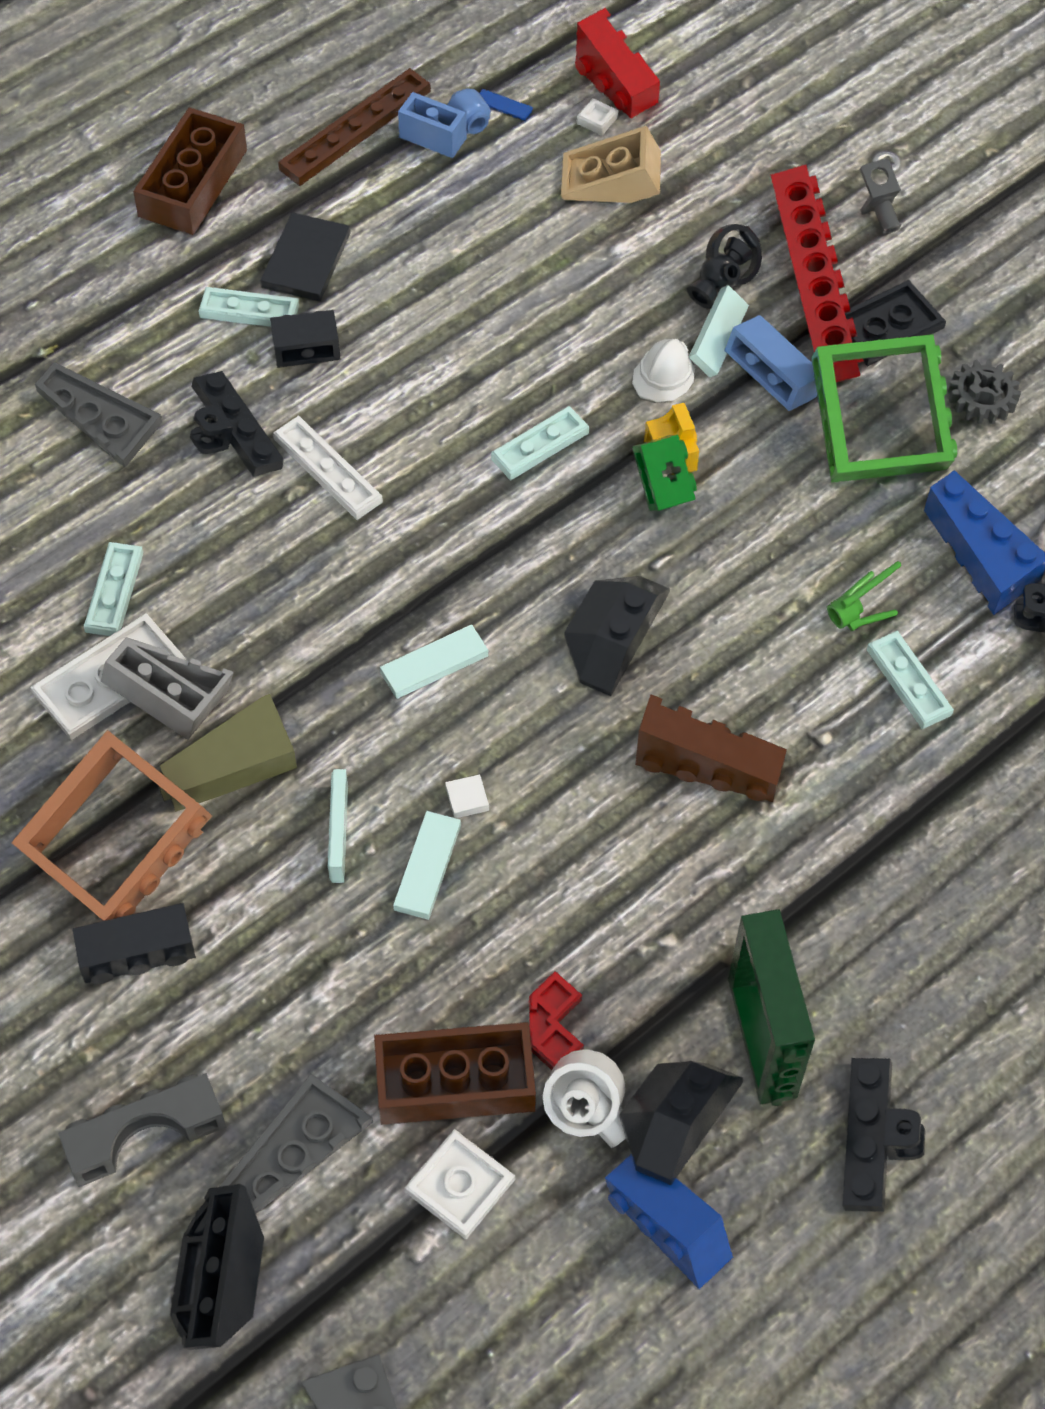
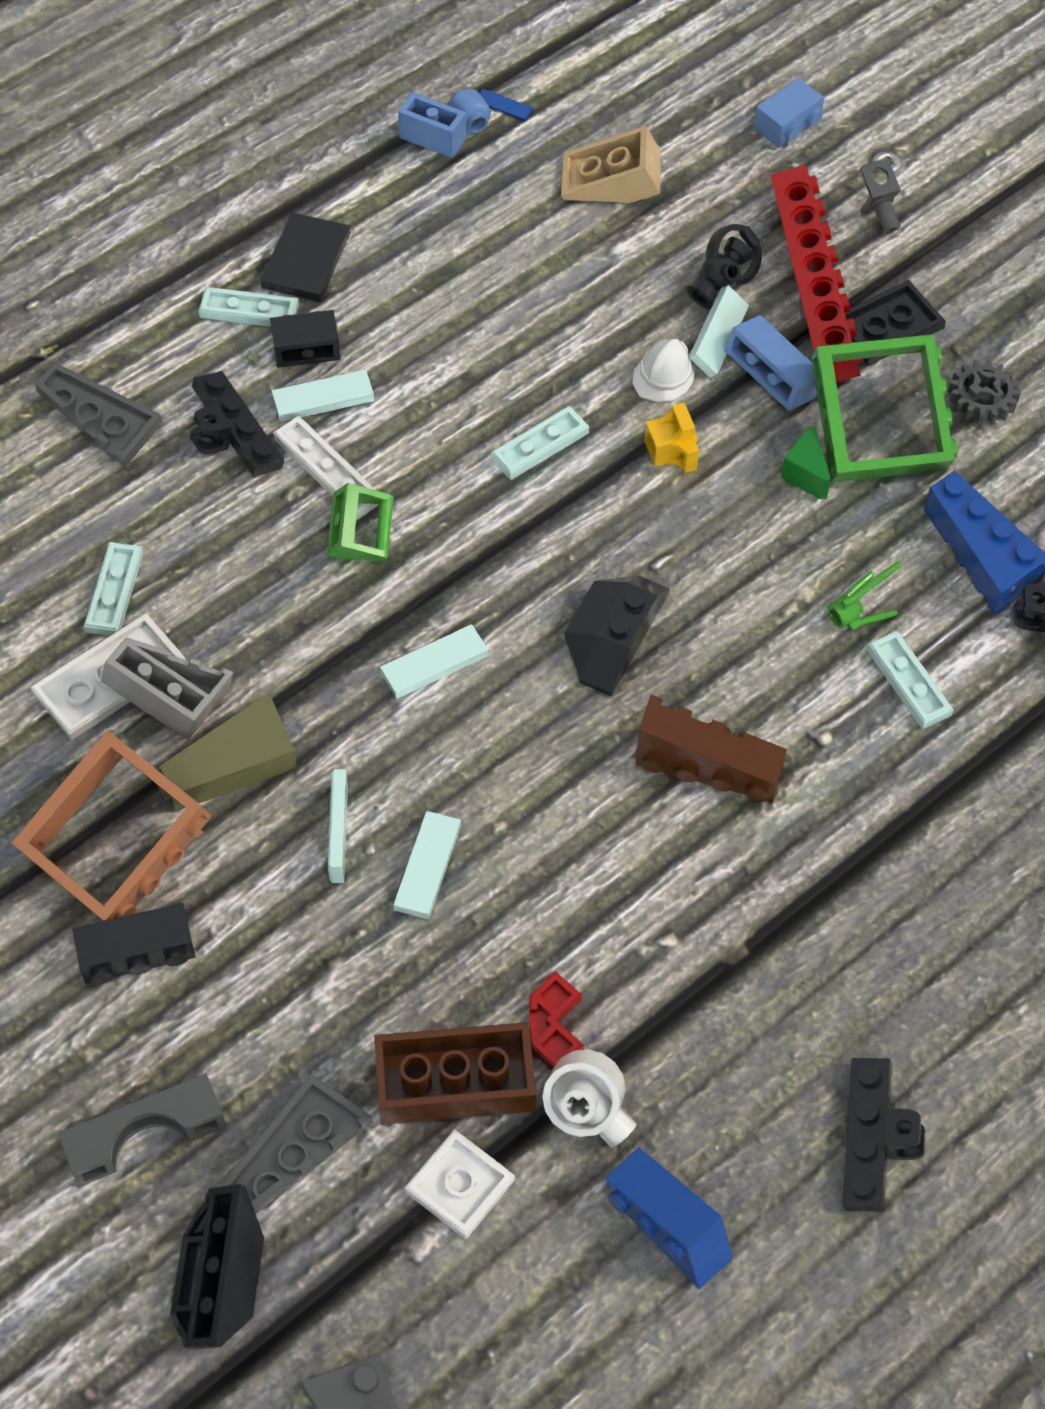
reddish brown brick [133,107,247,235] -> none
reddish brown plate [278,68,431,186] -> none
white tile [445,774,489,818] -> none
red wedge [575,8,660,119] -> none
white tile [577,98,618,136] -> none
black wedge [620,1061,743,1185] -> none
green brick [632,435,697,511] -> none
dark green window [728,909,815,1106] -> none
none -> light aqua tile [272,370,374,422]
none -> bright green tile [327,483,394,561]
none -> medium blue brick [754,78,824,148]
none -> green slope [781,426,831,499]

